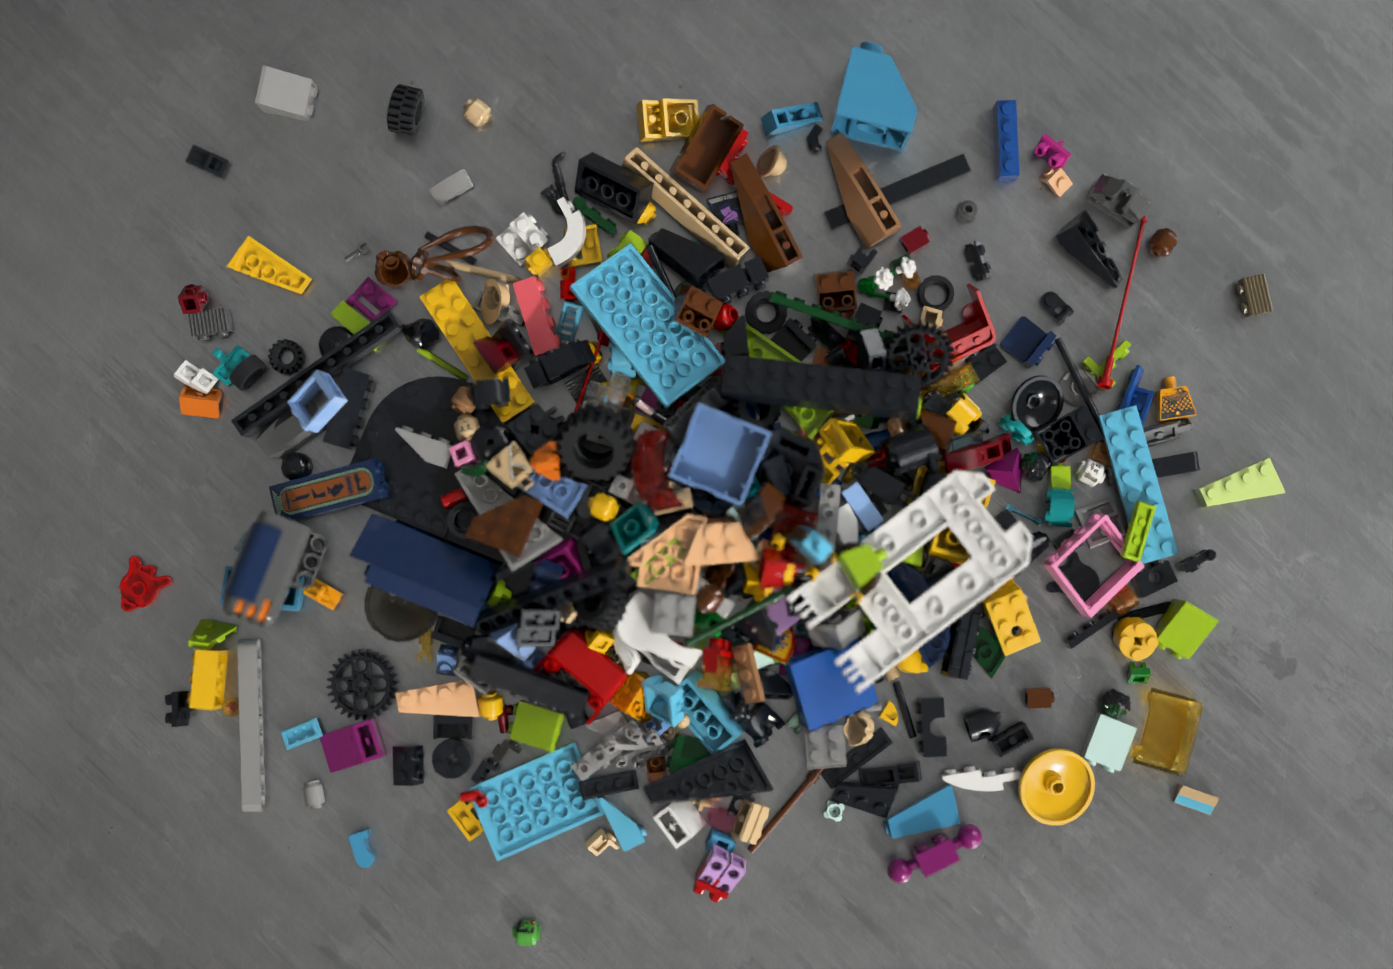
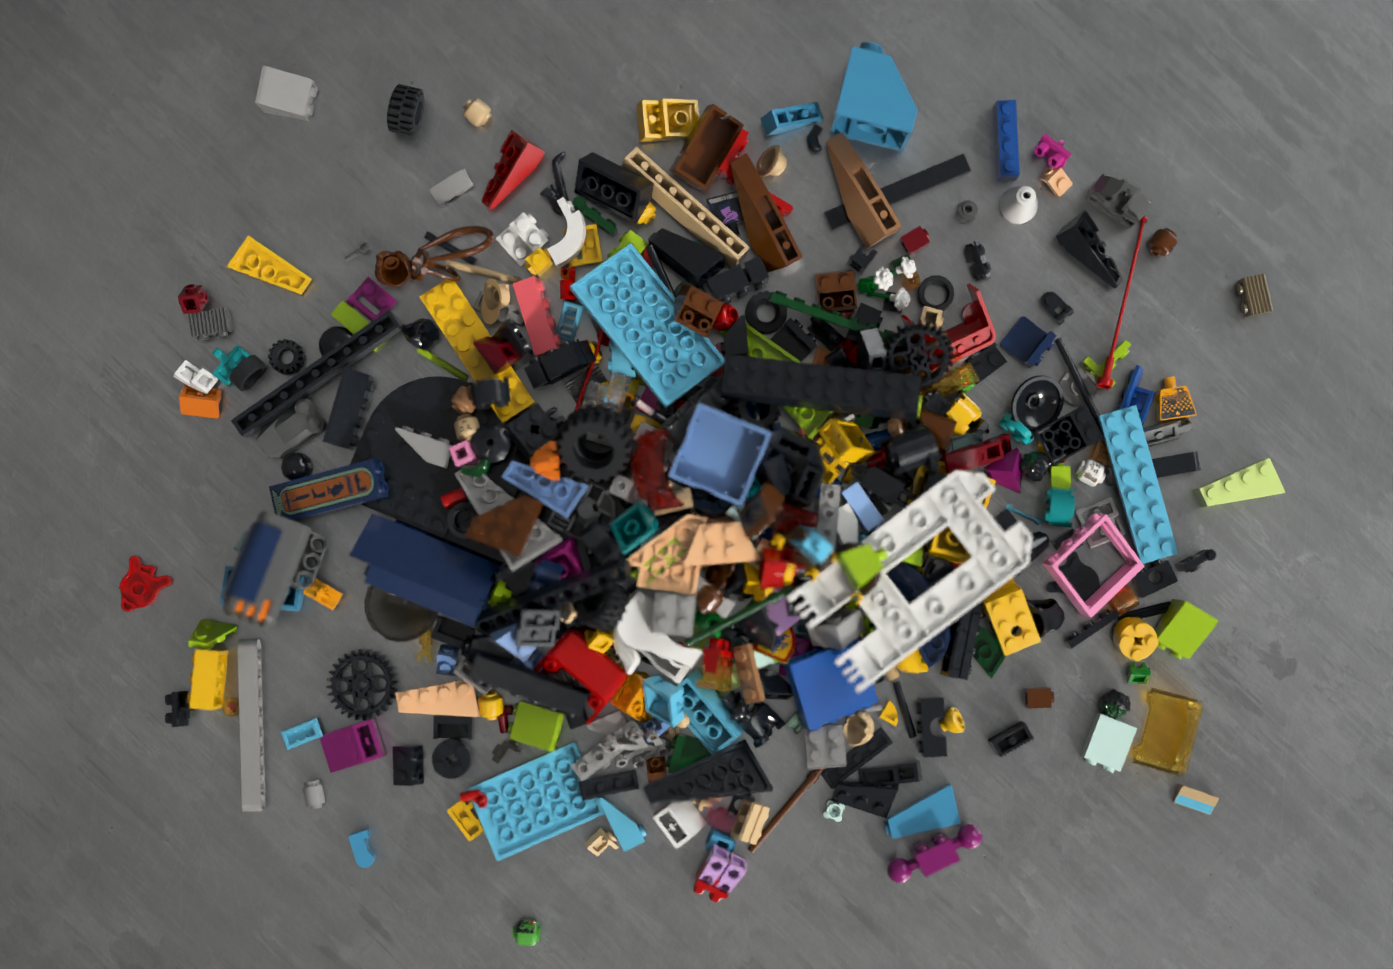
black slope [185,144,229,178] -> none
light blue window [287,370,348,433] -> none
black bracket [471,757,501,783] -> none
tan torso [486,441,533,491] -> none
yellow head [588,493,619,521] -> none
white slope [940,766,1021,791] -> none
black piece [963,707,1002,743] -> none
yellow dish [1018,748,1095,825] -> none
lime tile [1120,501,1156,562] -> none
none -> red wedge [481,129,545,210]
none -> yellow brick [939,707,965,733]
none -> white cone [999,186,1038,224]
none -> black piece [1025,598,1065,638]

